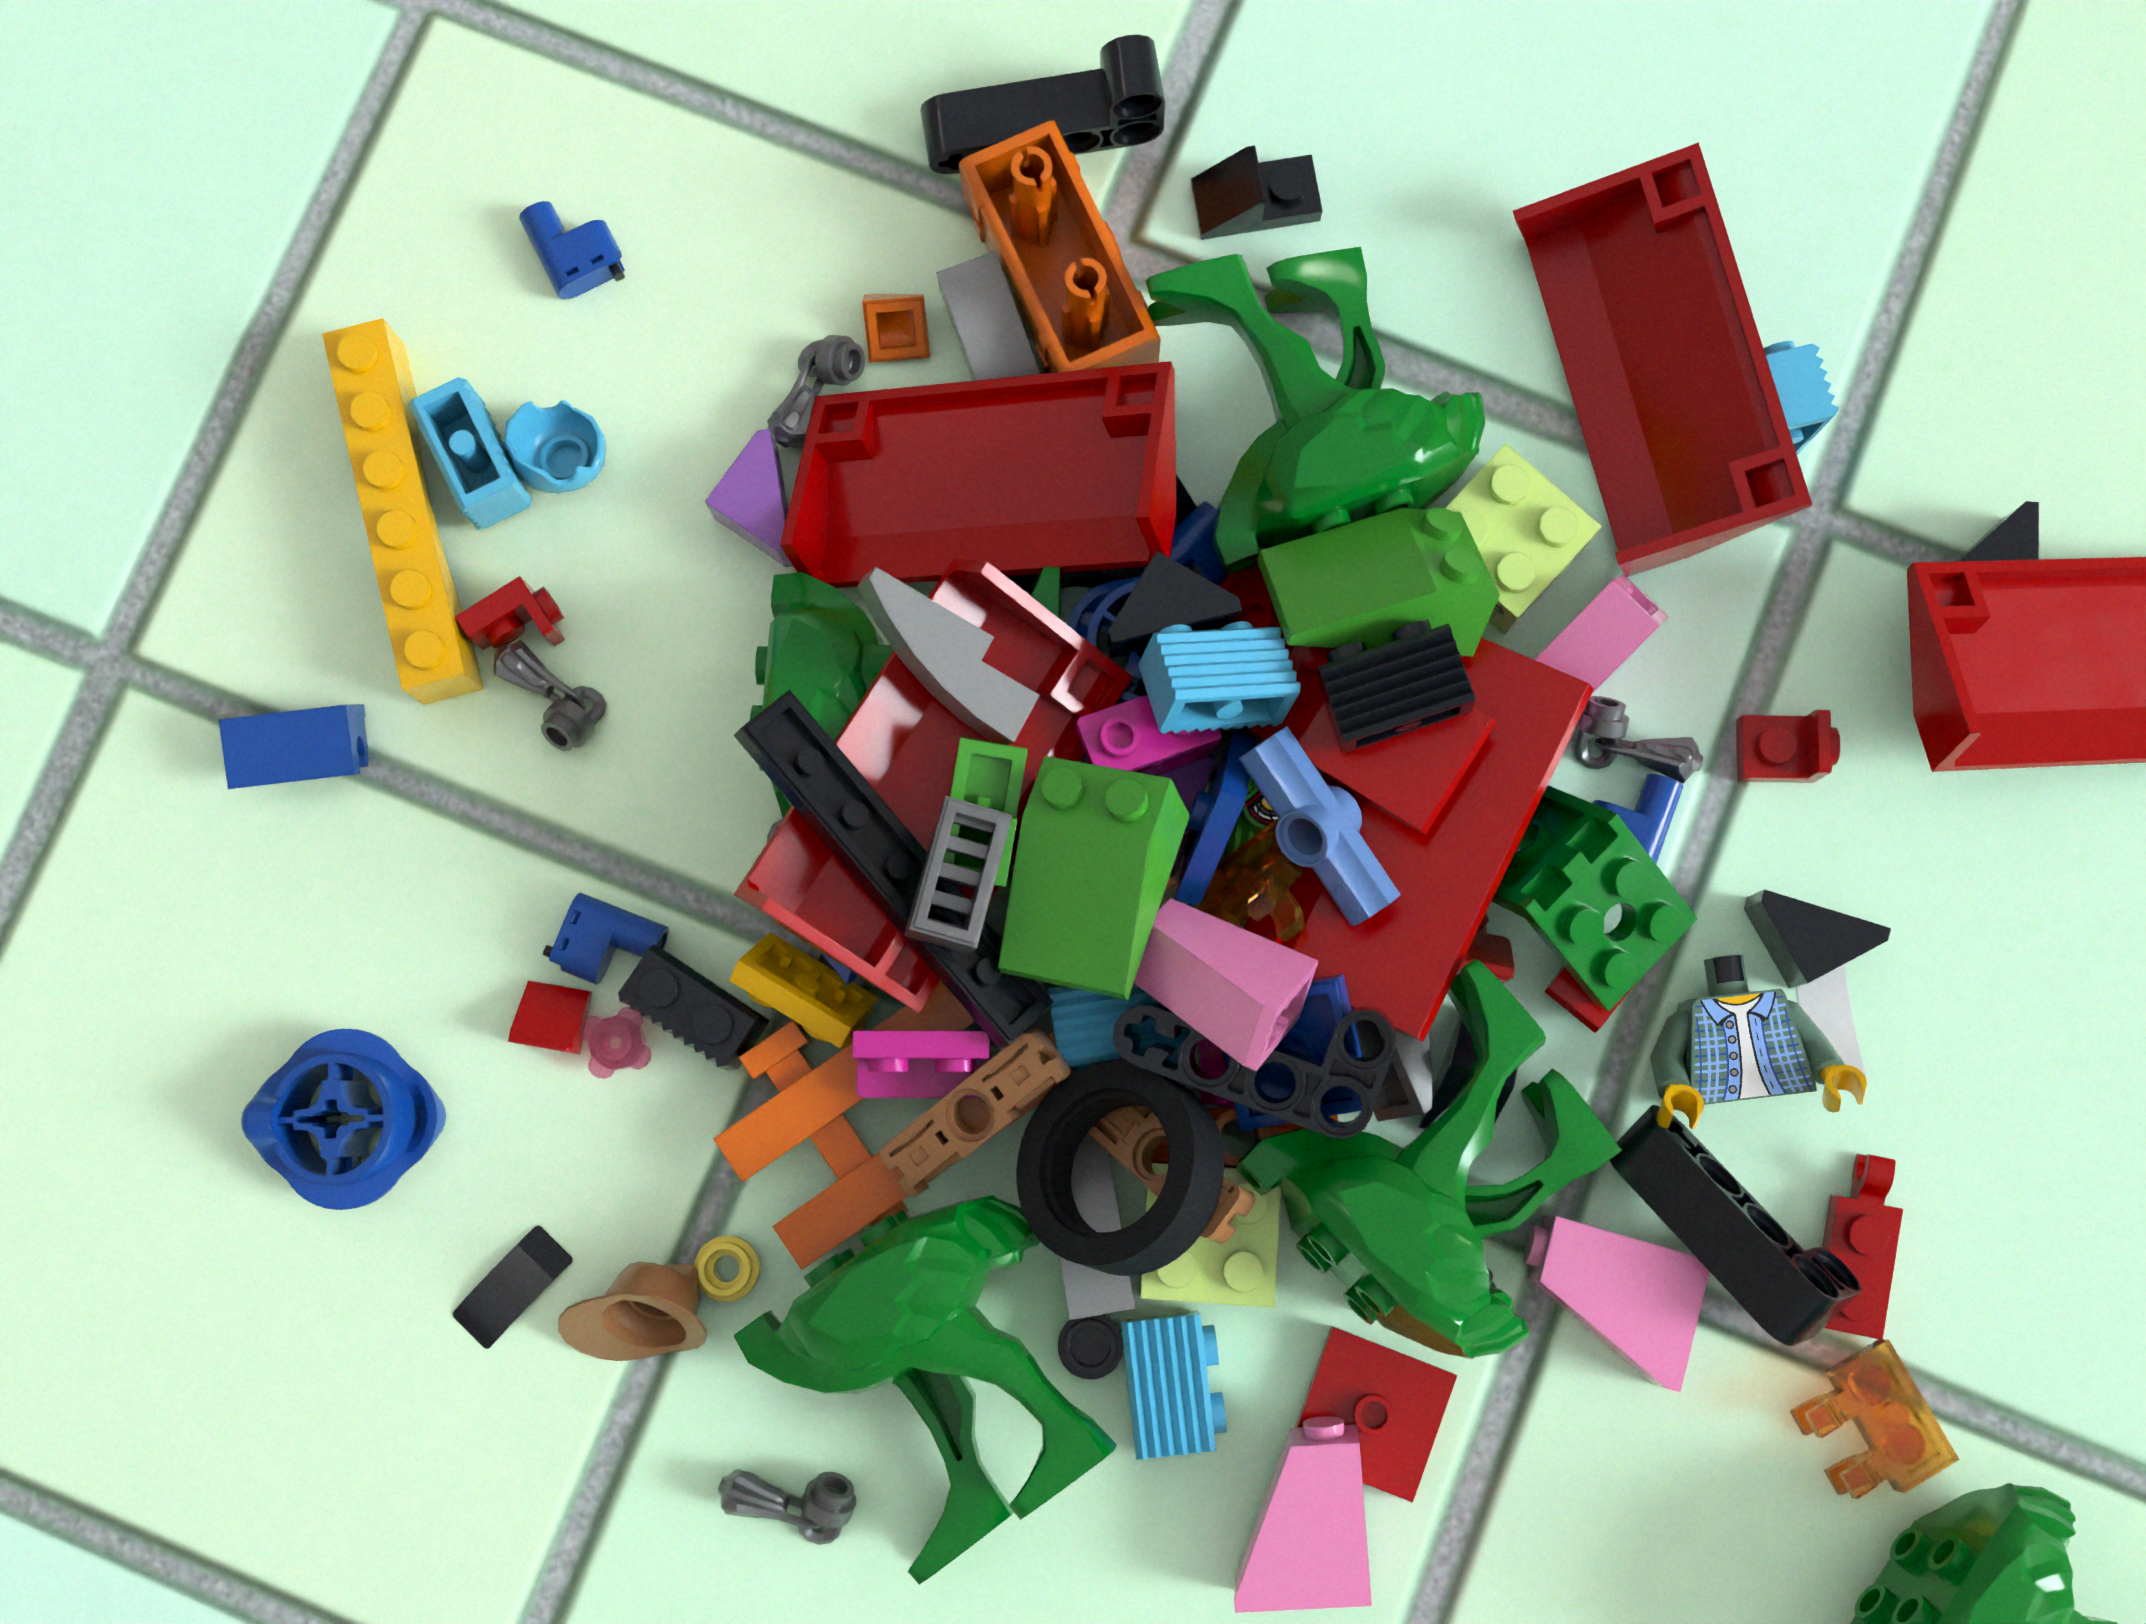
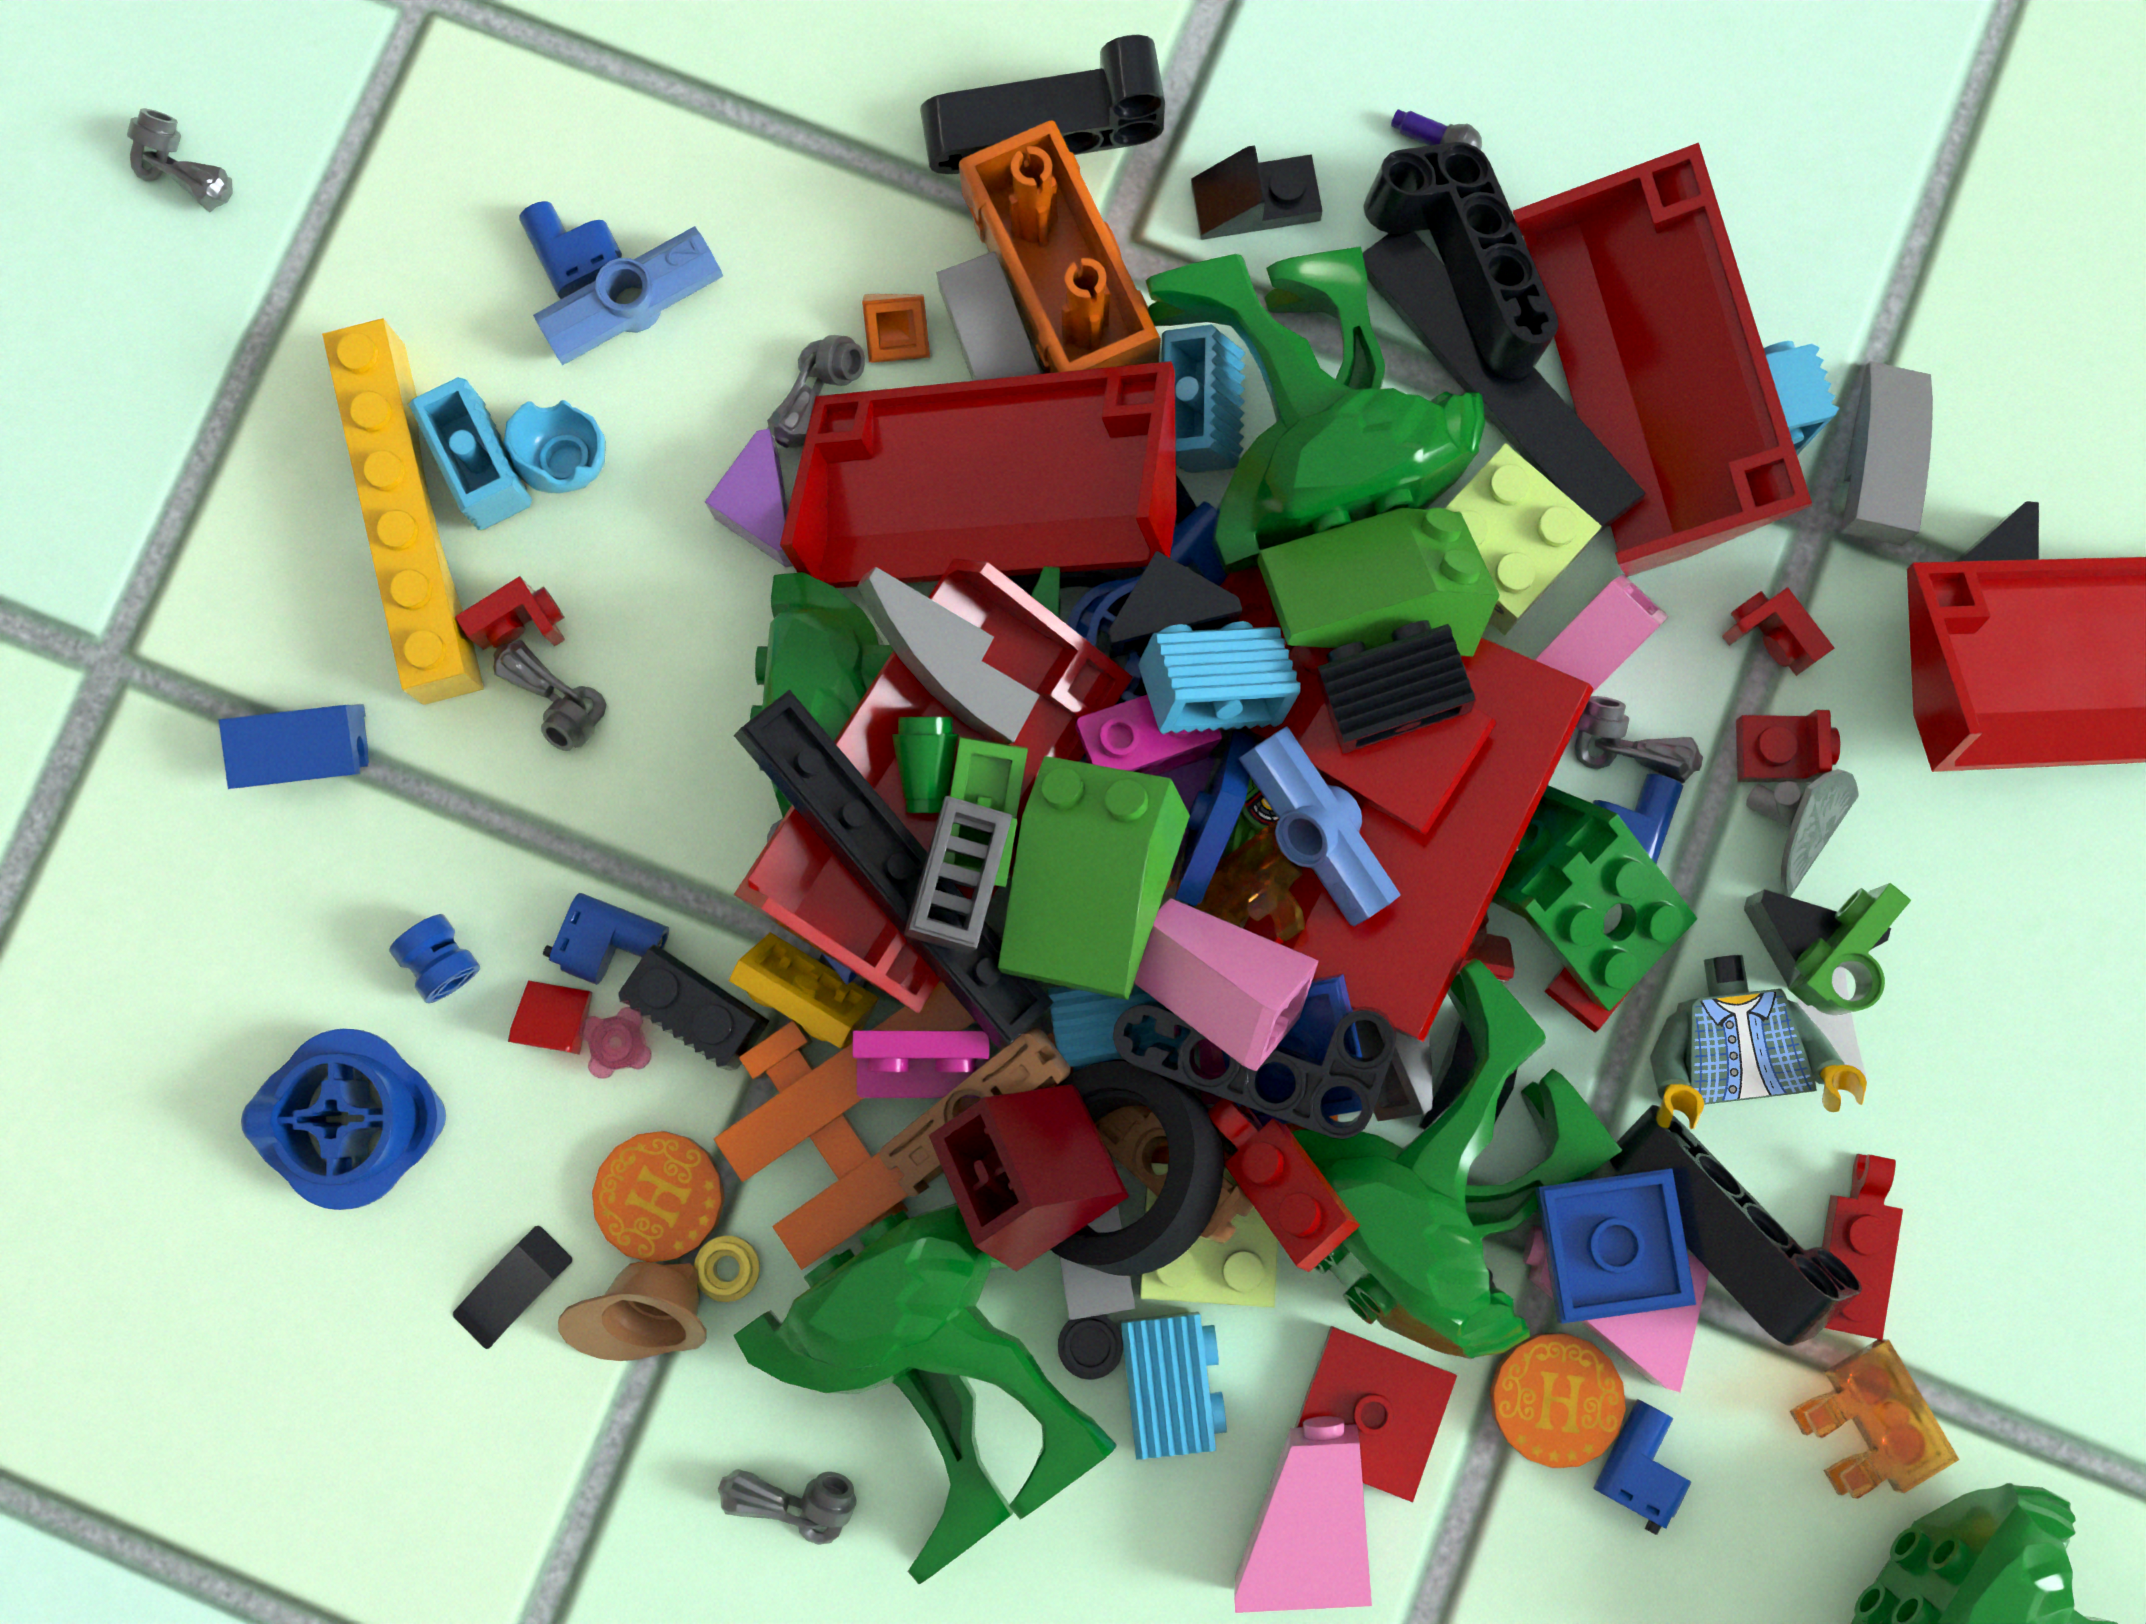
none -> flat silver piece [127,108,233,212]
none -> blue wheel [389,914,480,1004]
none -> medium blue piece [533,226,724,366]
none -> orange tile [592,1131,725,1262]
none -> green cone [892,717,959,813]
none -> dark red slope [928,1084,1129,1272]
none -> medium azure brick [1161,324,1246,473]
none -> red plate [1208,1098,1360,1272]
none -> black tile [1362,232,1646,536]
none -> black beam [1363,142,1559,379]
none -> dark purple piece [1391,109,1482,150]
none -> orange tile [1490,1332,1626,1468]
none -> blue plate [1535,1169,1696,1324]
none -> blue piece [1593,1399,1692,1535]
none -> red bracket [1722,587,1835,676]
none -> shield [1746,769,1859,897]
none -> bright green plate [1788,883,1911,1015]
none -> light grey slope [1840,361,1933,546]

